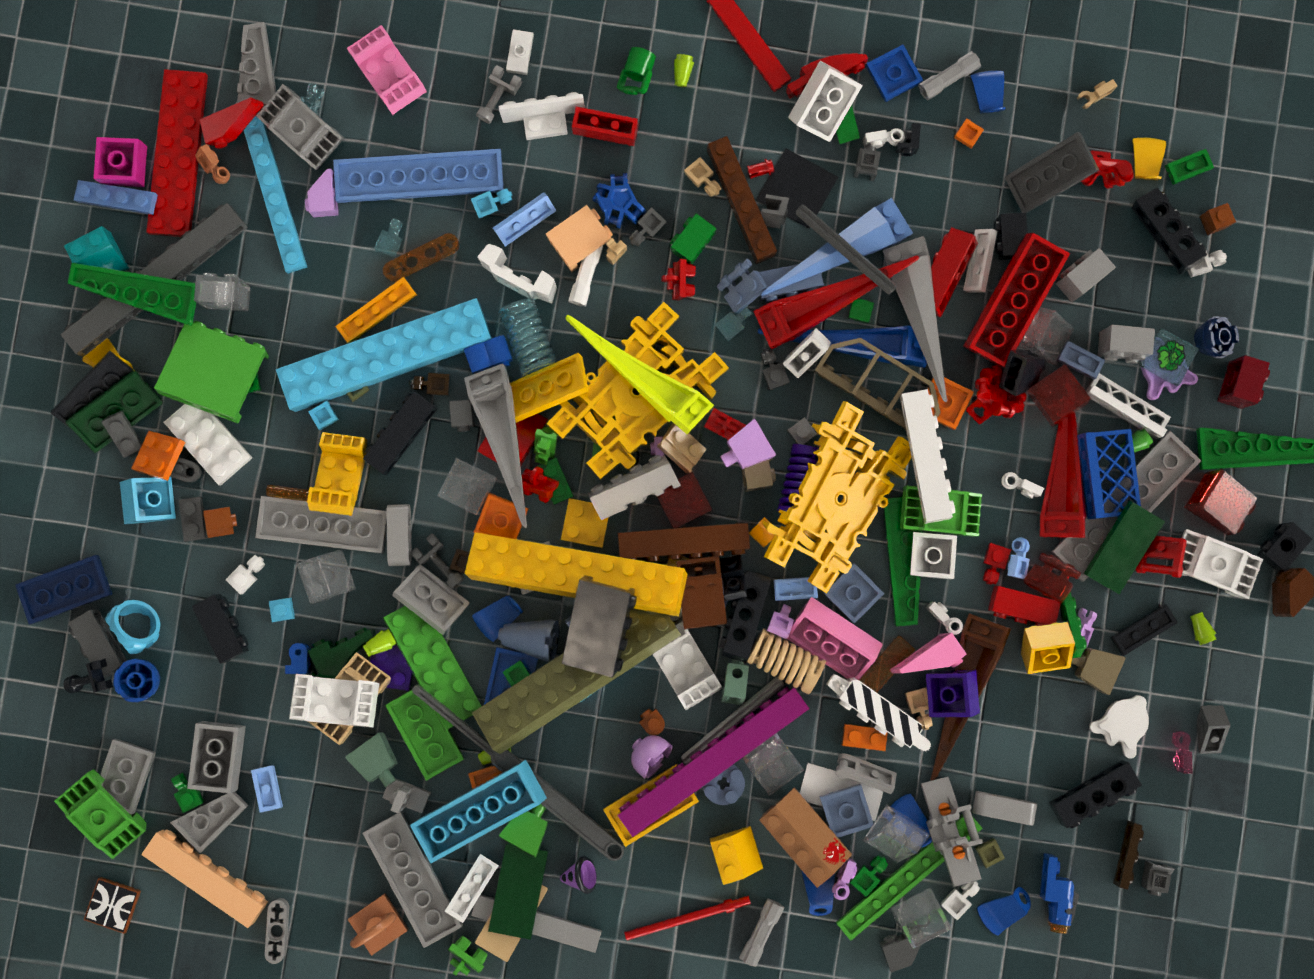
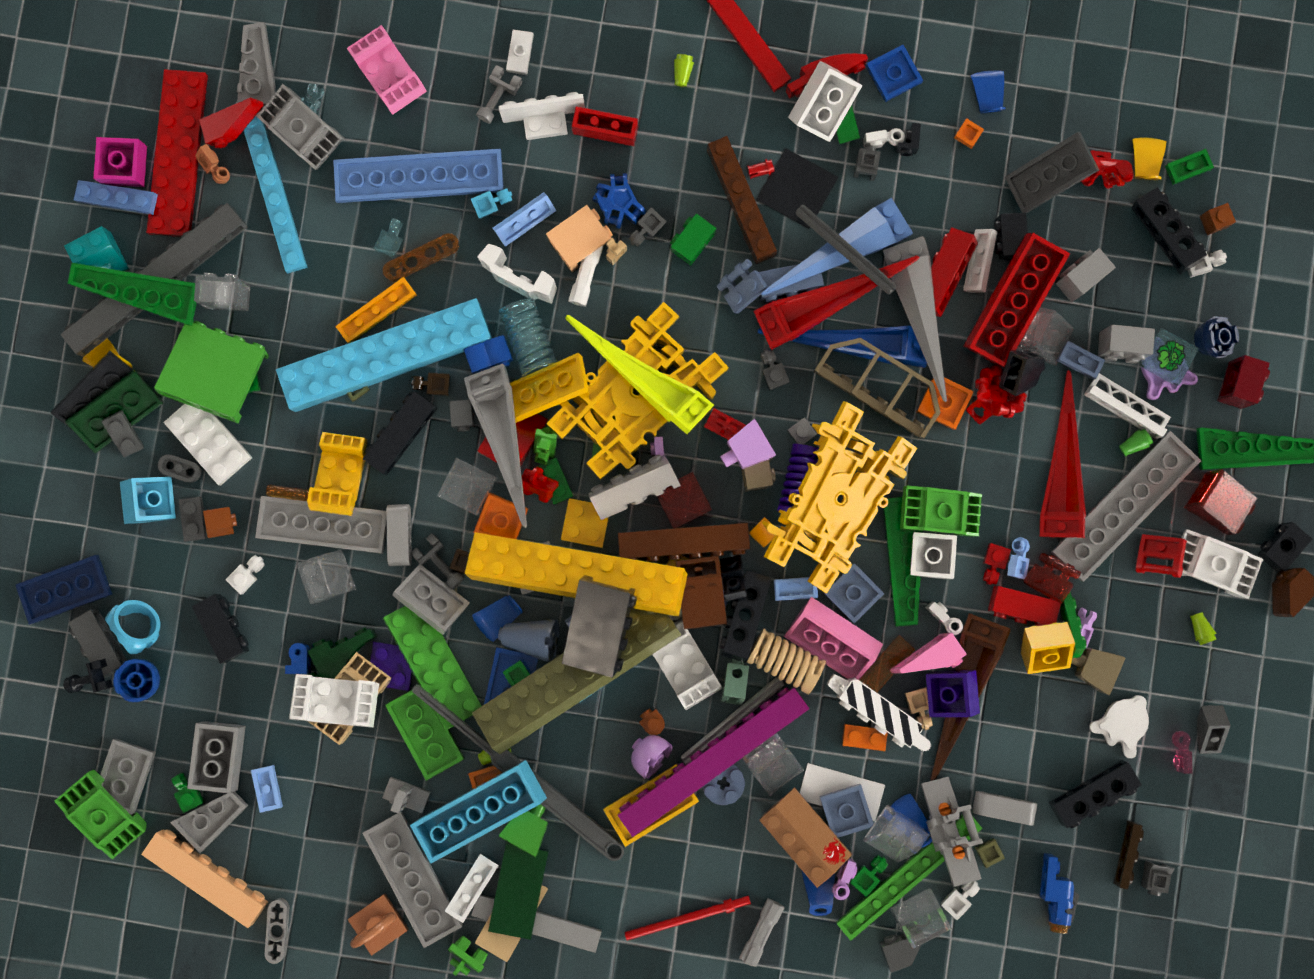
tile [84,877,141,934] -> none
orange plate [131,431,185,481] -> none
medium azure plate [269,598,295,622] -> none
lavender slope [305,169,339,217] -> none
medium azure plate [308,401,339,430] -> none
sand green torso [345,732,398,787] -> none
lime cone [363,629,396,657] -> none
hat [560,856,597,894] -> none
green piece [617,47,656,95] -> none
tan plate [657,423,706,474] -> none
red hips [661,259,696,301] -> none
tan plate [684,157,721,197] -> none
yellow slope [710,826,763,885] -> none
clear light blue plate [715,307,752,341] -> none
dark grey window [761,194,789,229] -> none
lavender plate [767,604,794,639] -> none
white brick [783,328,831,378] -> none
light grey plate [835,753,897,794] -> none
green tile [848,298,874,324] -> none
white brick [900,389,955,524] -> none
light grey axle [918,51,981,101] -> none
blue piece [977,887,1031,935] -> none
white plate [1001,472,1044,499] -> none
clear red brick [1028,365,1091,427] -> none
tan plate [1077,79,1117,109] -> none
blue fence [1077,429,1141,520] -> none
dark green tile [1083,500,1165,594] -> none
black tile [1110,604,1178,656] -> none

